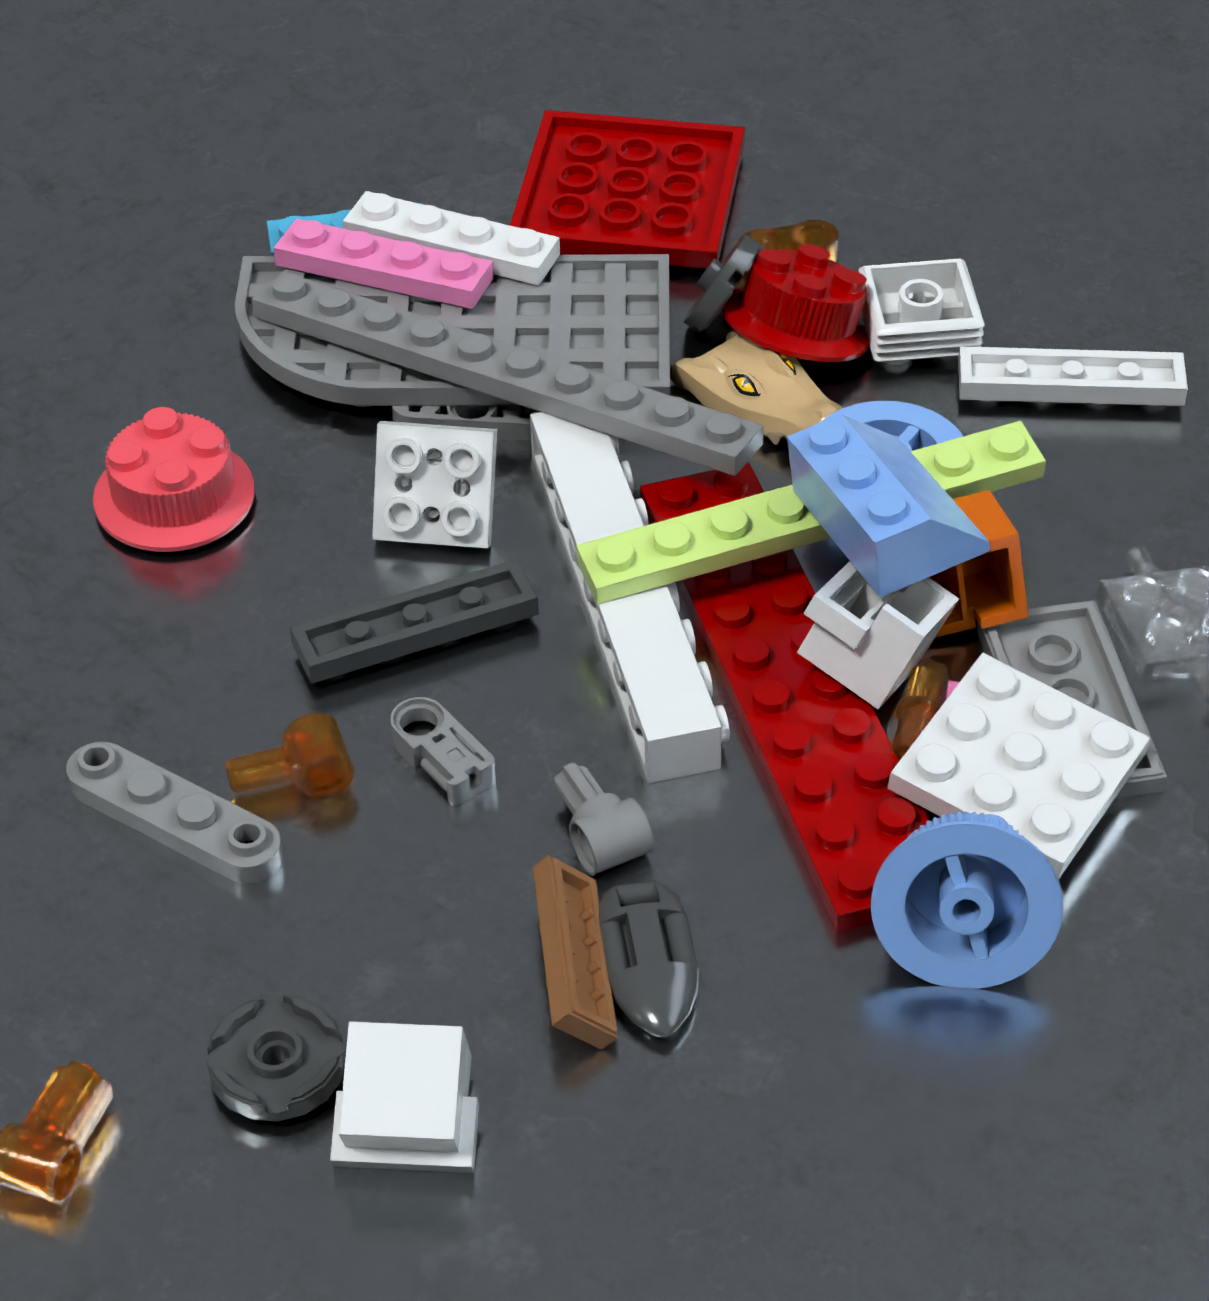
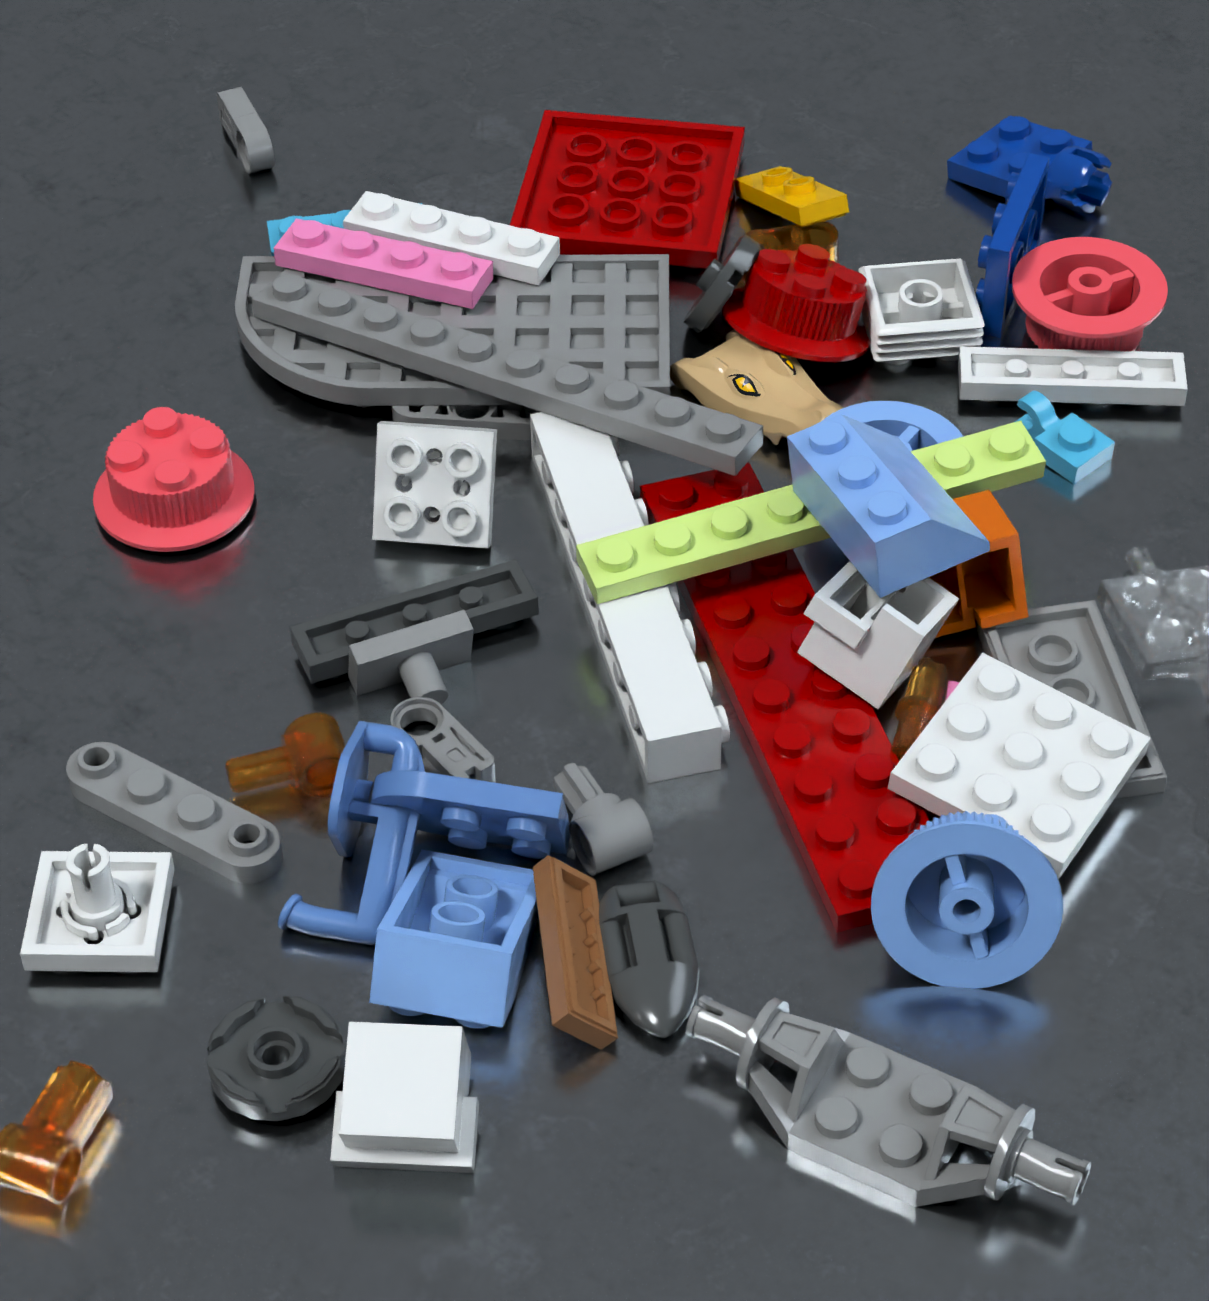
none -> white plate [20,844,175,972]
none -> light grey piece [217,87,275,174]
none -> medium blue plate [278,721,570,945]
none -> light grey tile [348,609,474,704]
none -> light blue slope [369,849,538,1028]
none -> light grey plate [686,995,1091,1207]
none -> yellow plate [735,166,849,227]
none -> blue plate [947,116,1112,213]
none -> blue plate [976,153,1050,338]
none -> coral piece [1012,237,1168,351]
none -> medium azure plate [1015,390,1115,484]

